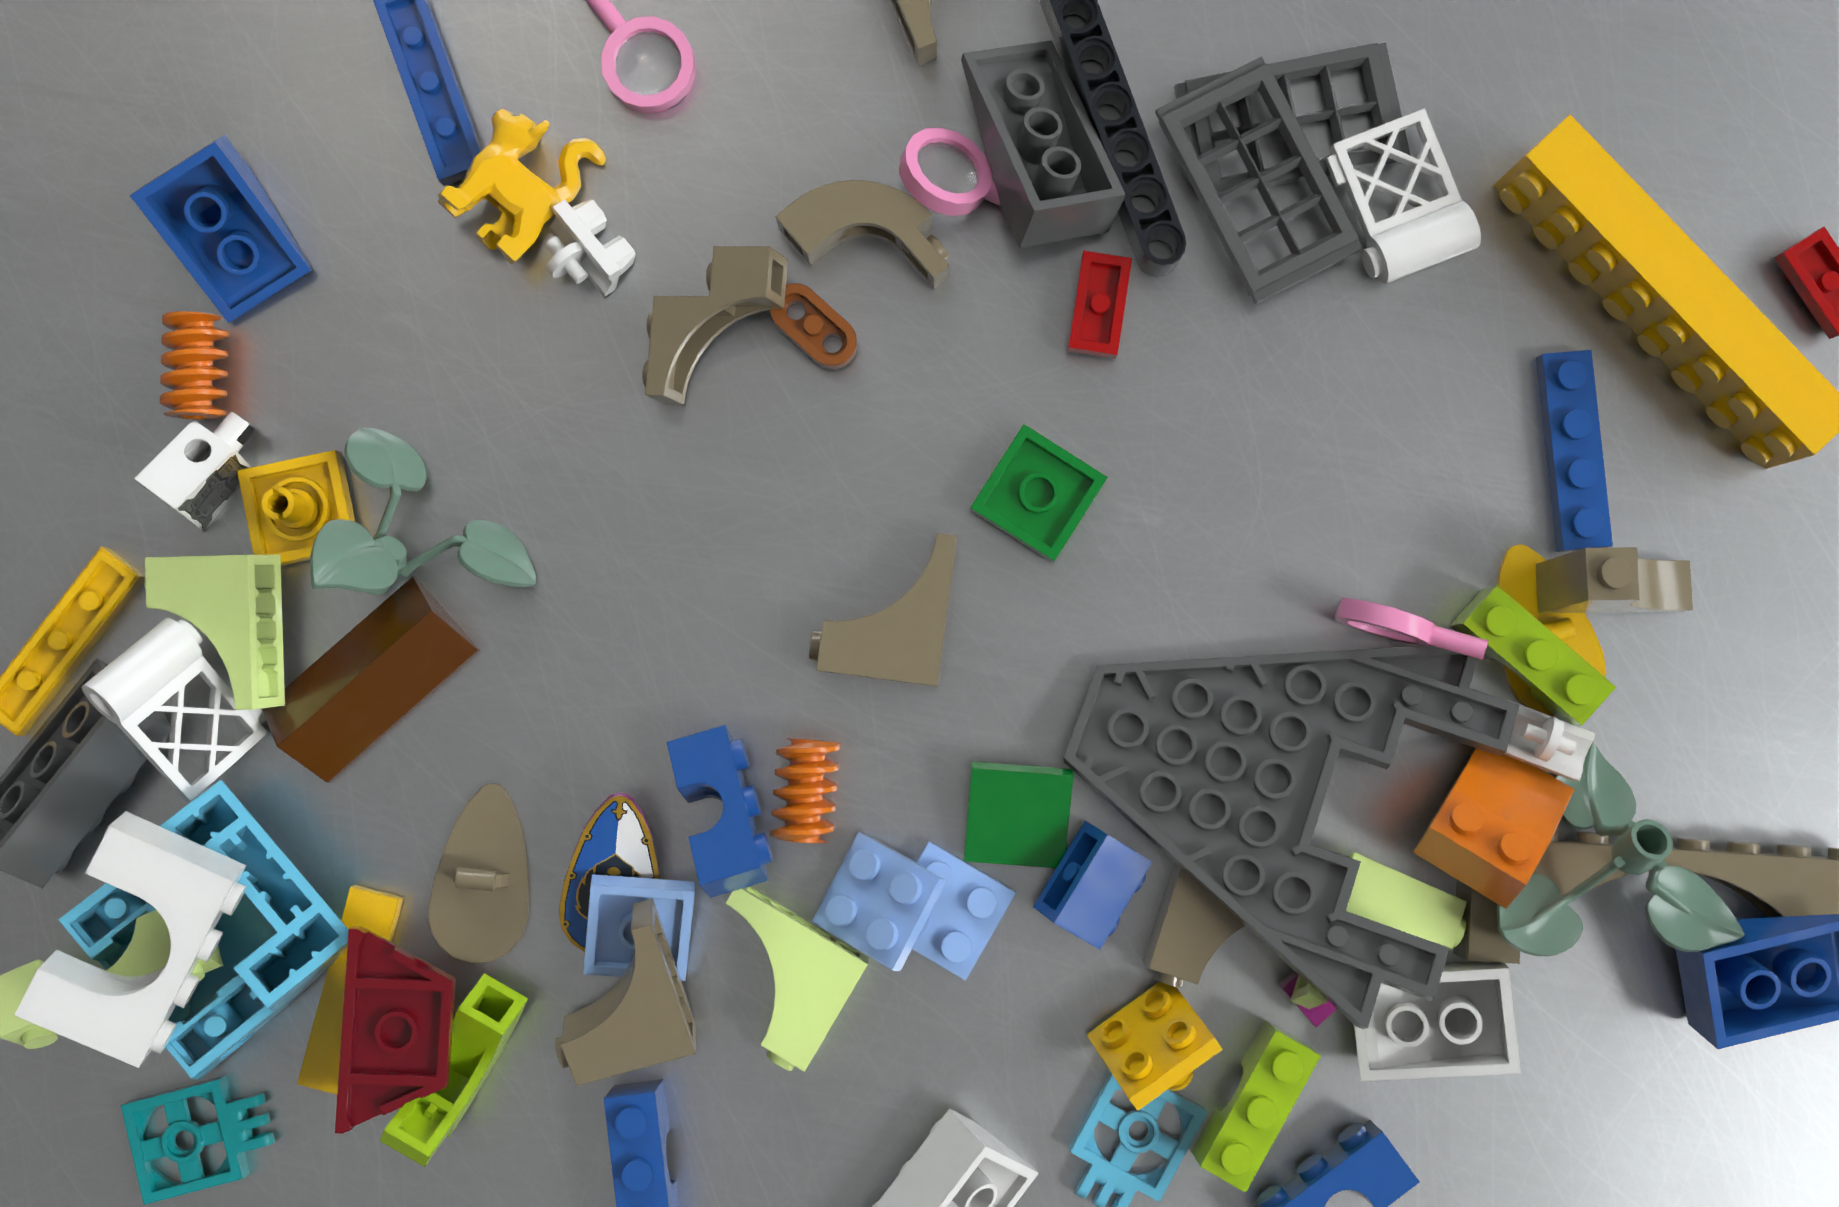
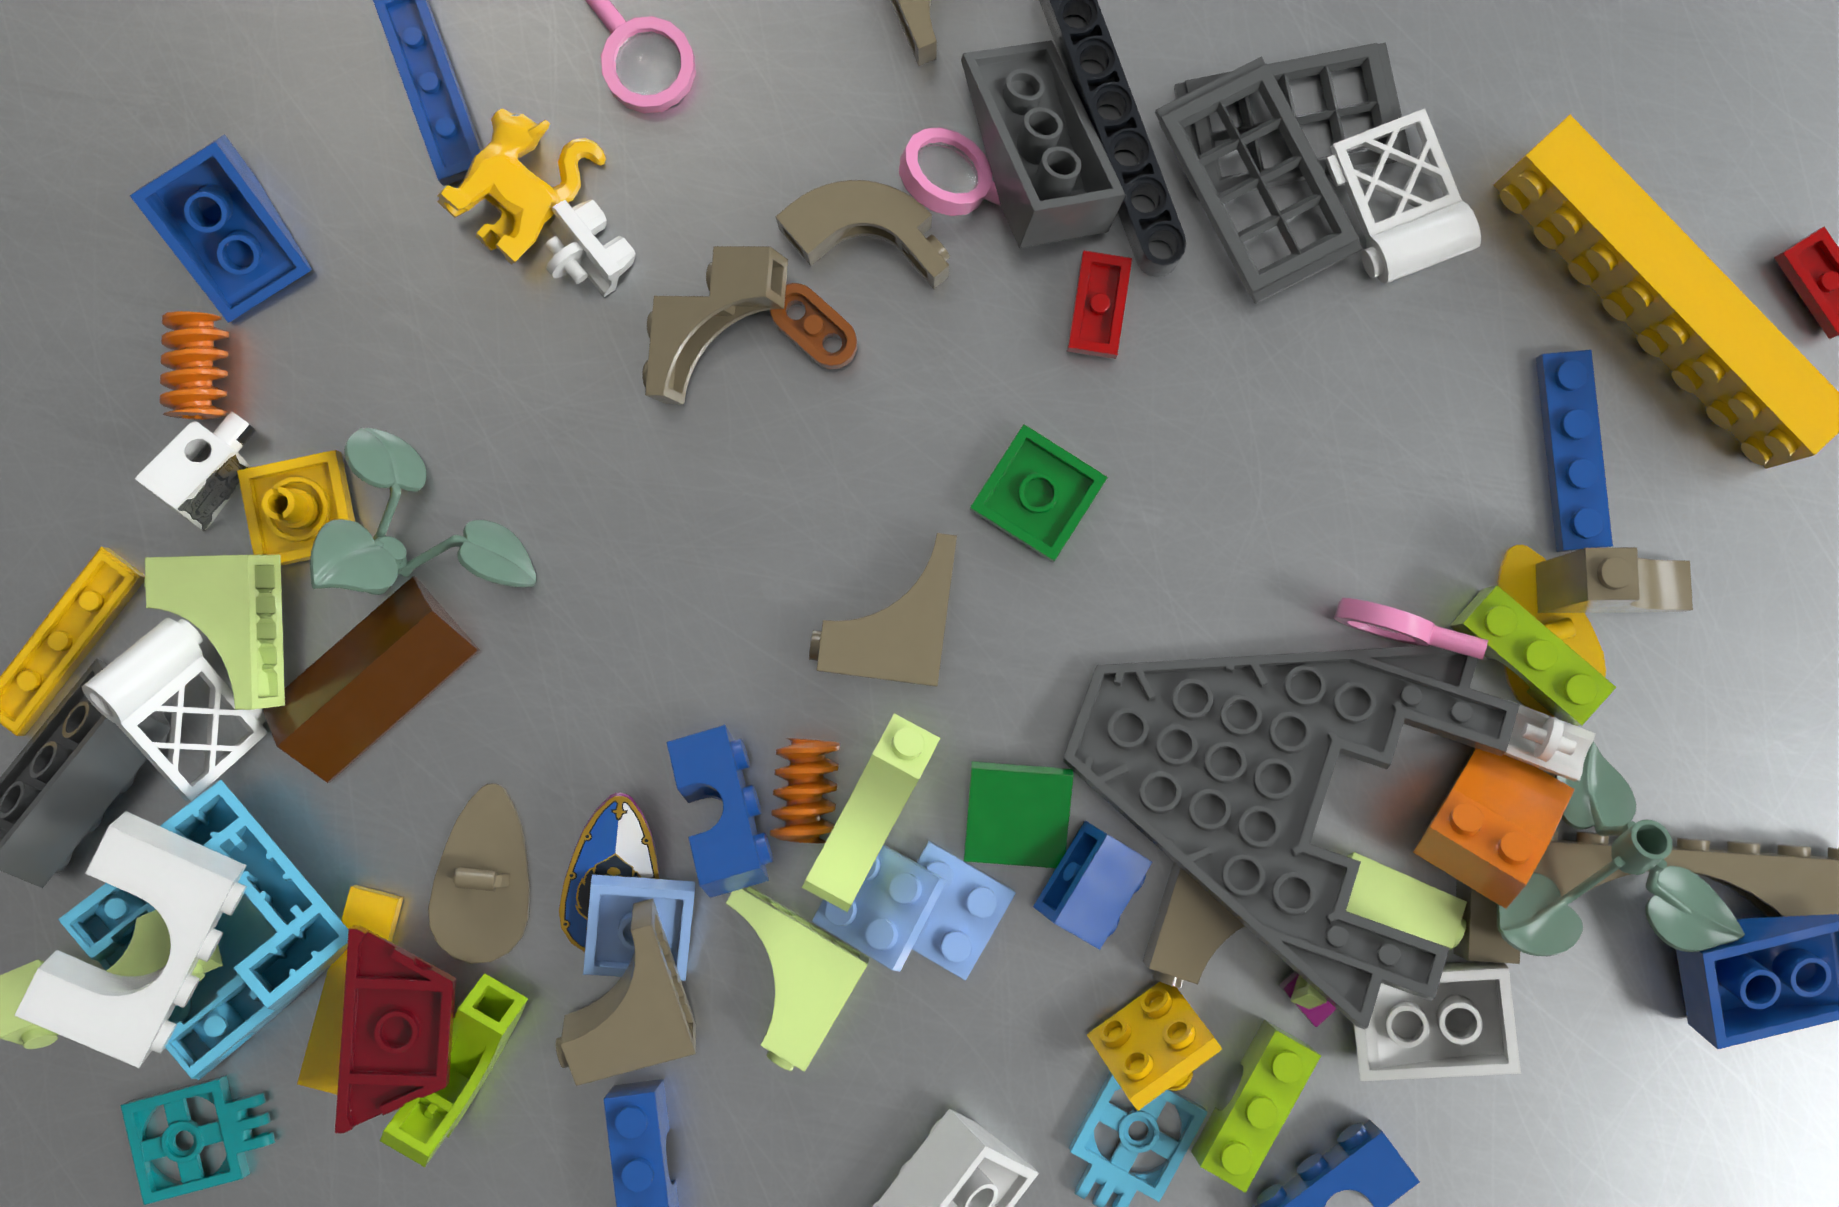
none -> yellowish green arch [802,713,940,912]

